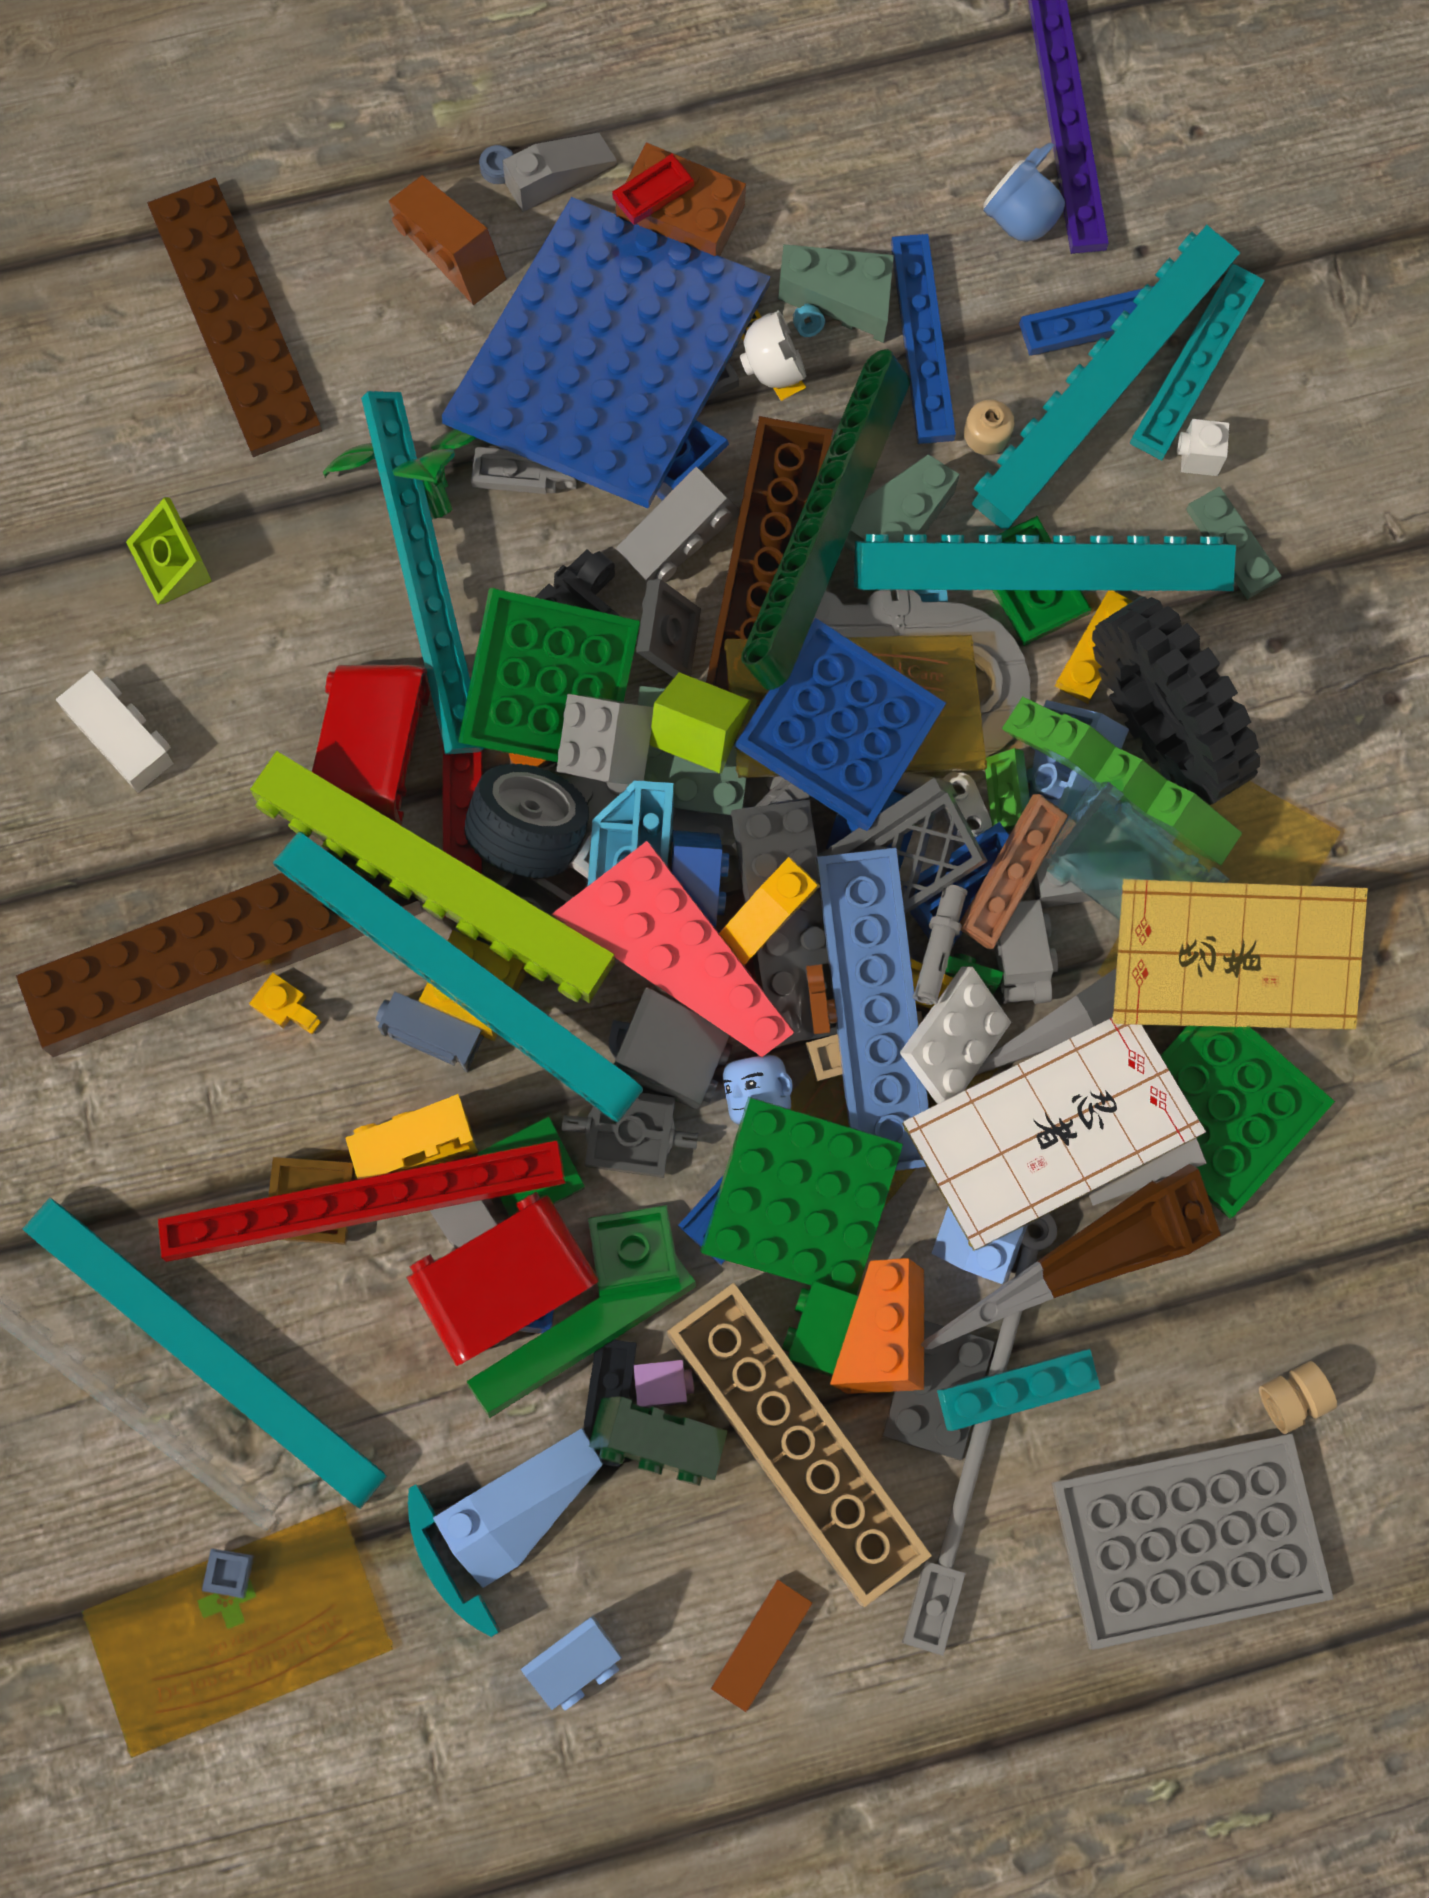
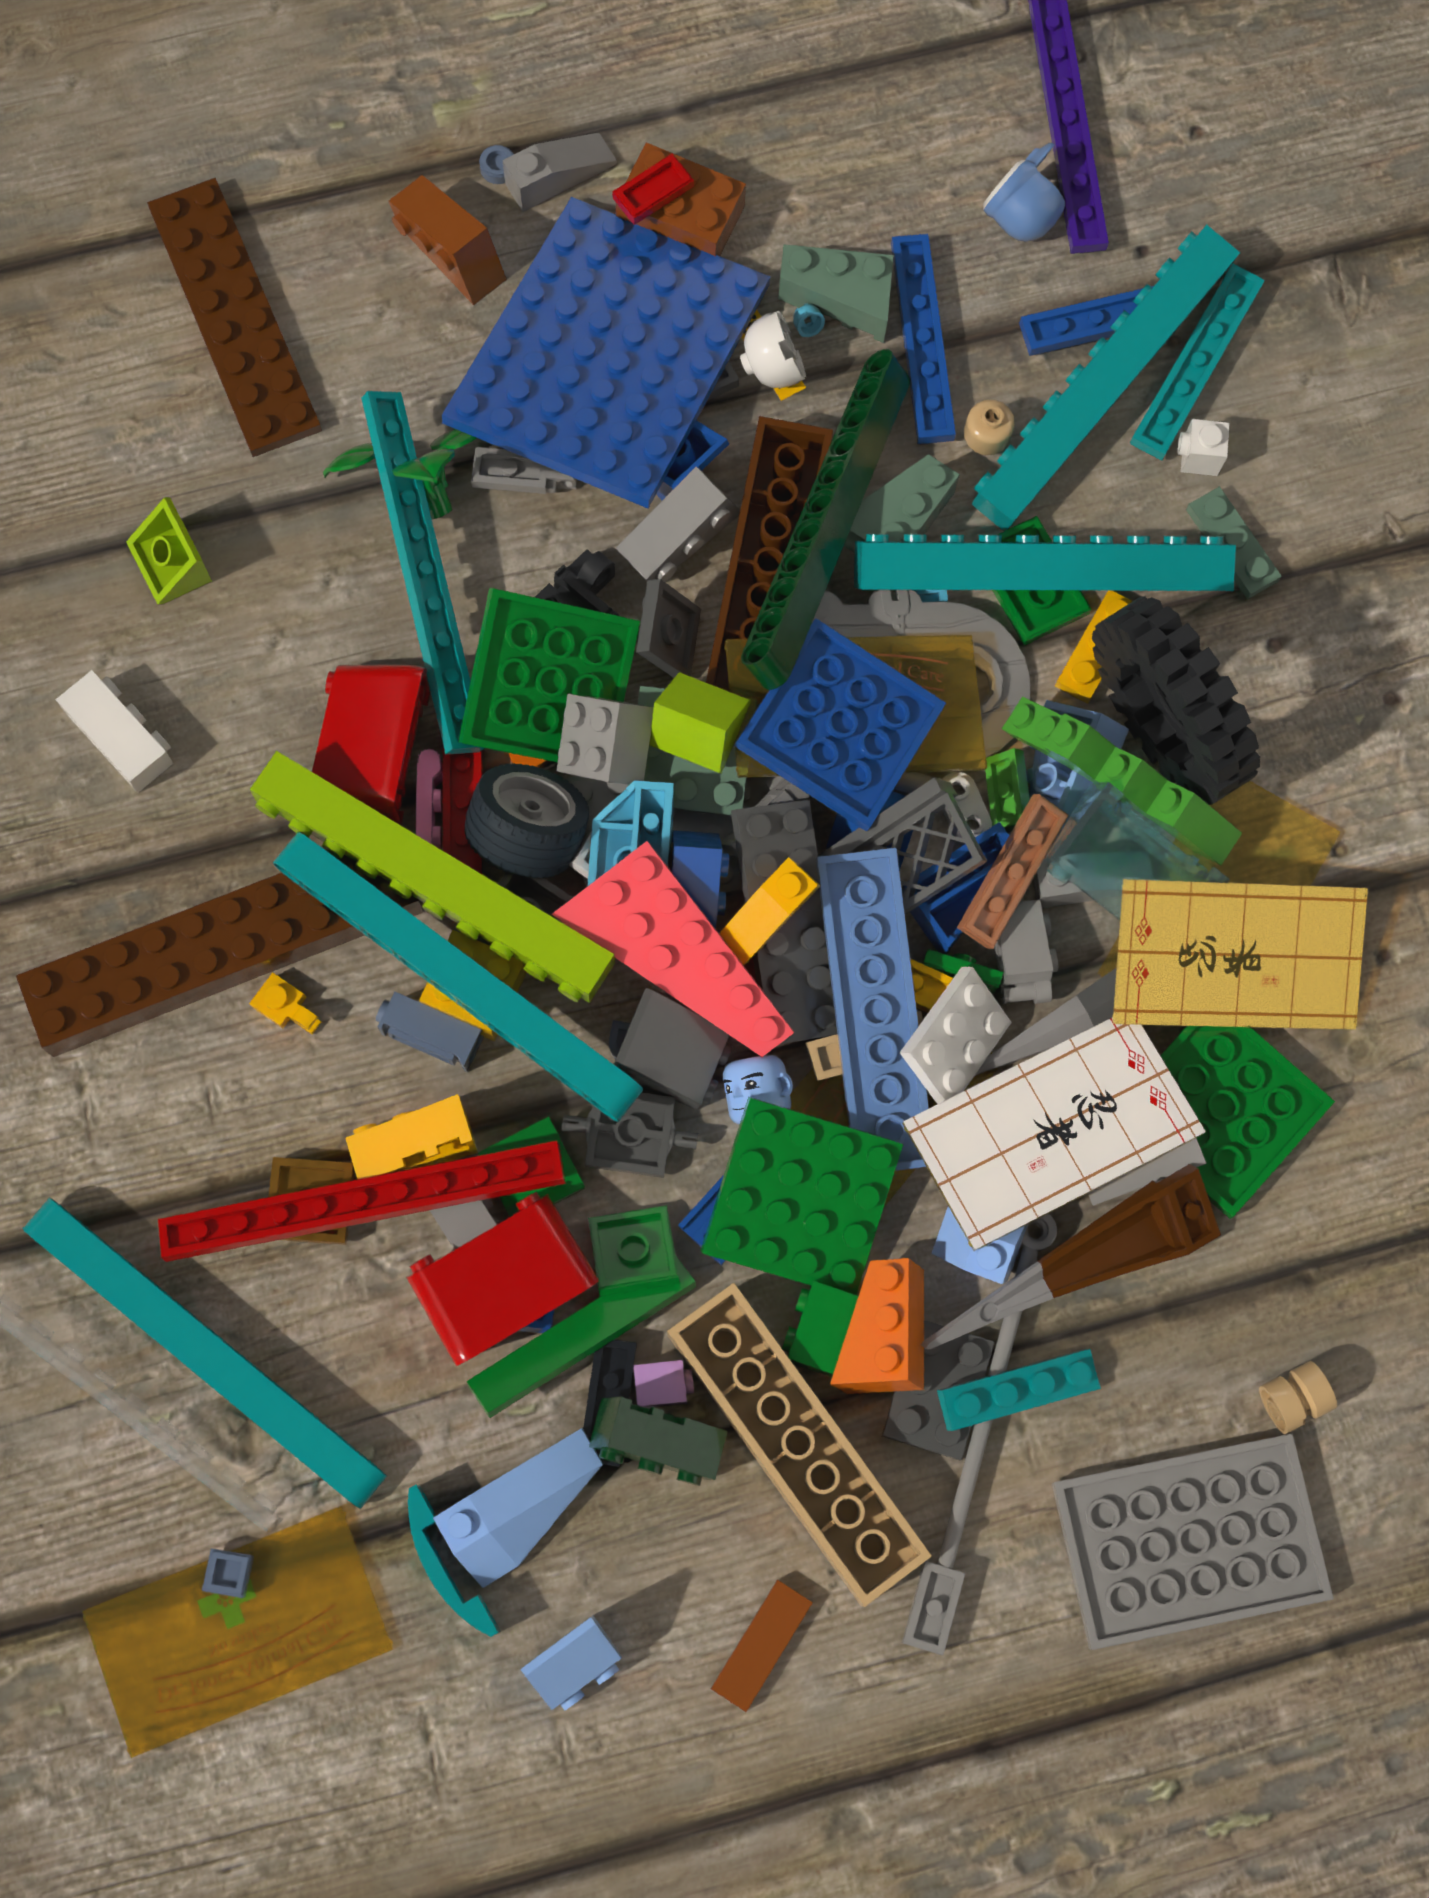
dark orange plate [806,964,837,1034] -> none
light grey pin [913,885,968,1005] -> none
none -> bright pink hinge [416,748,443,849]

